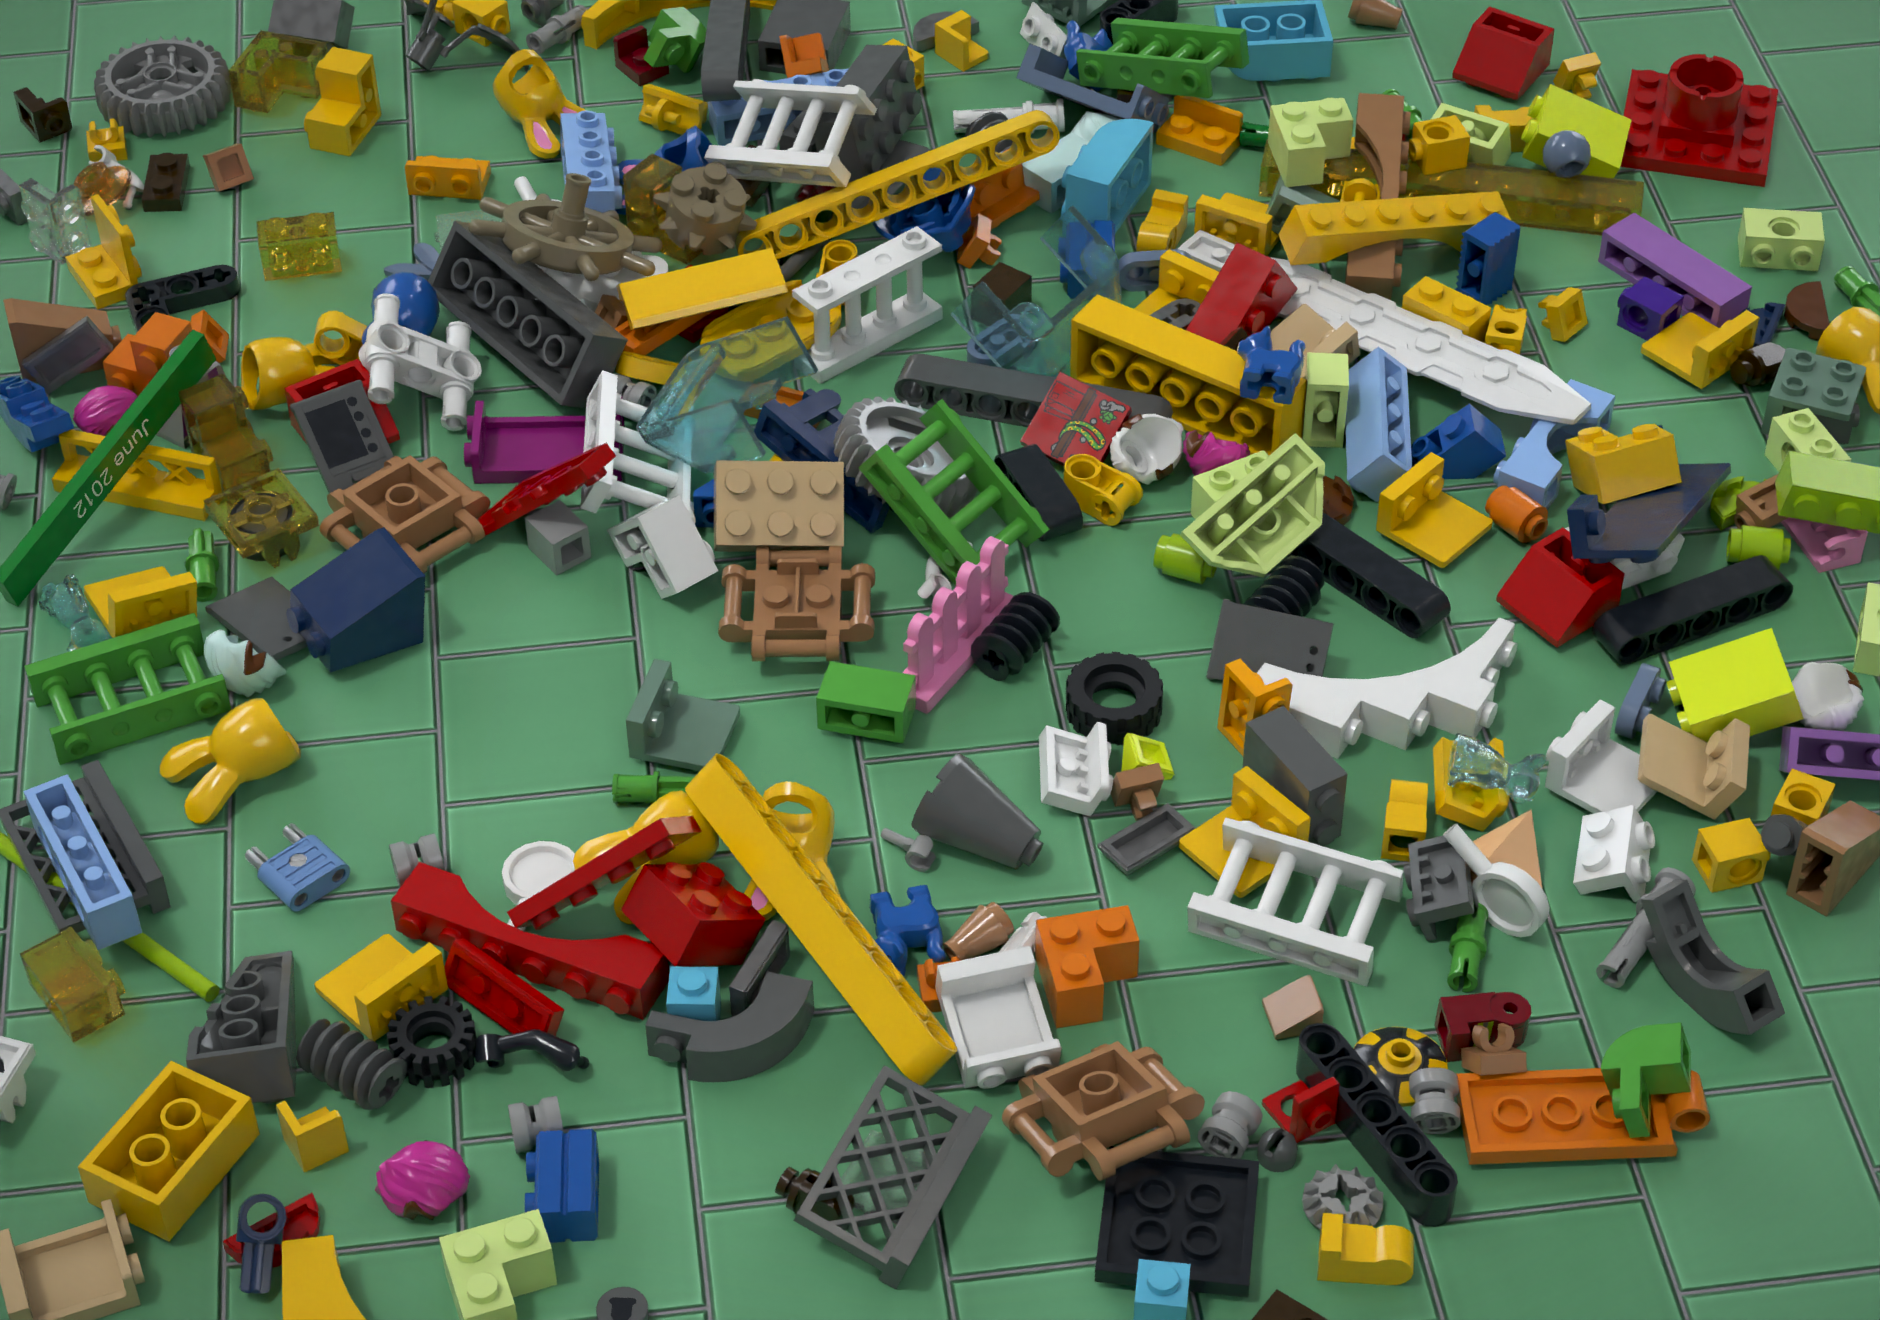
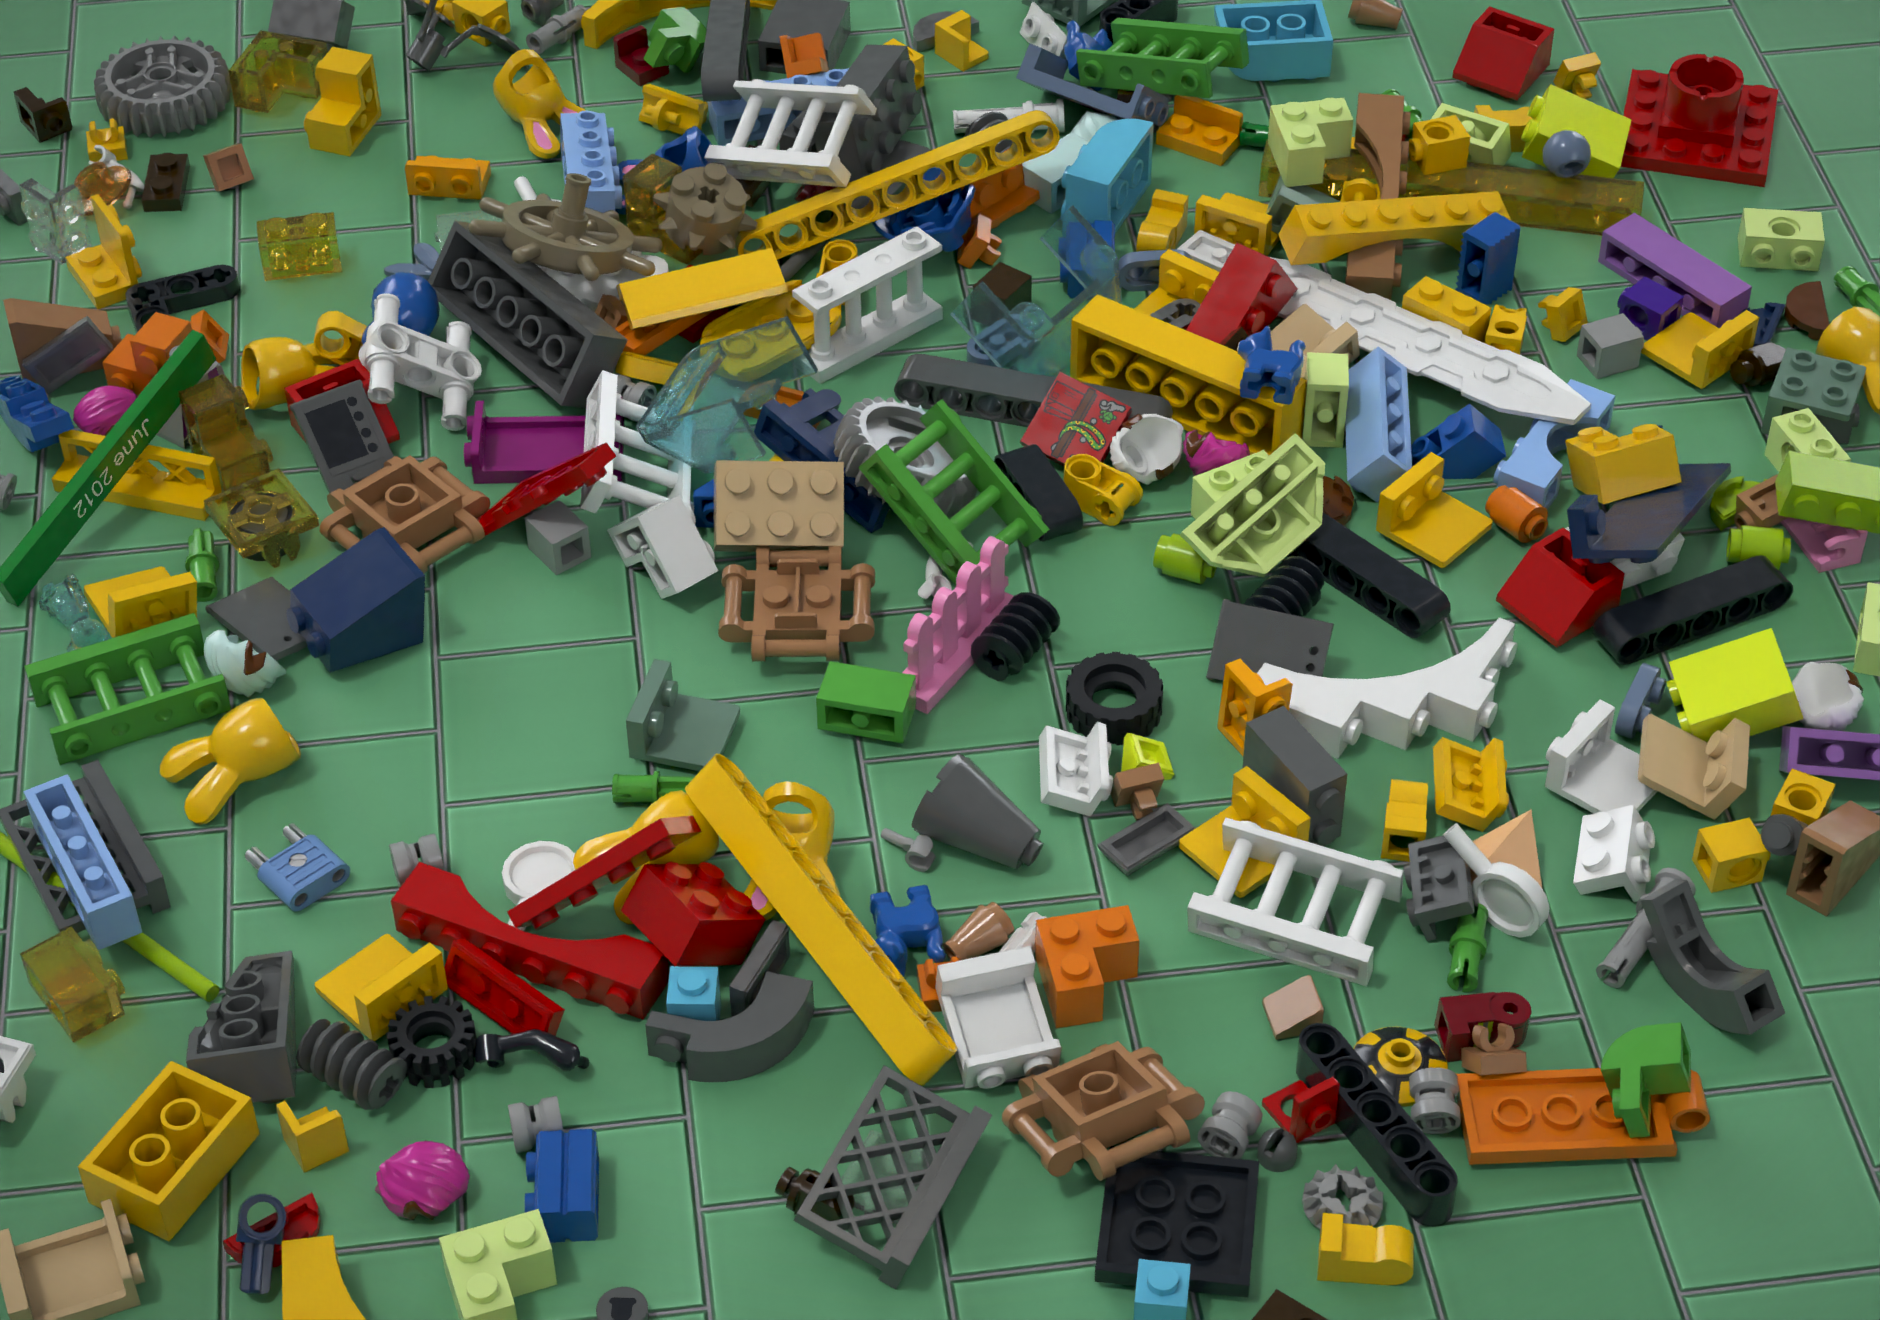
clear light blue animal [1447,733,1547,804] -> none
none -> light grey brick [1577,313,1644,379]

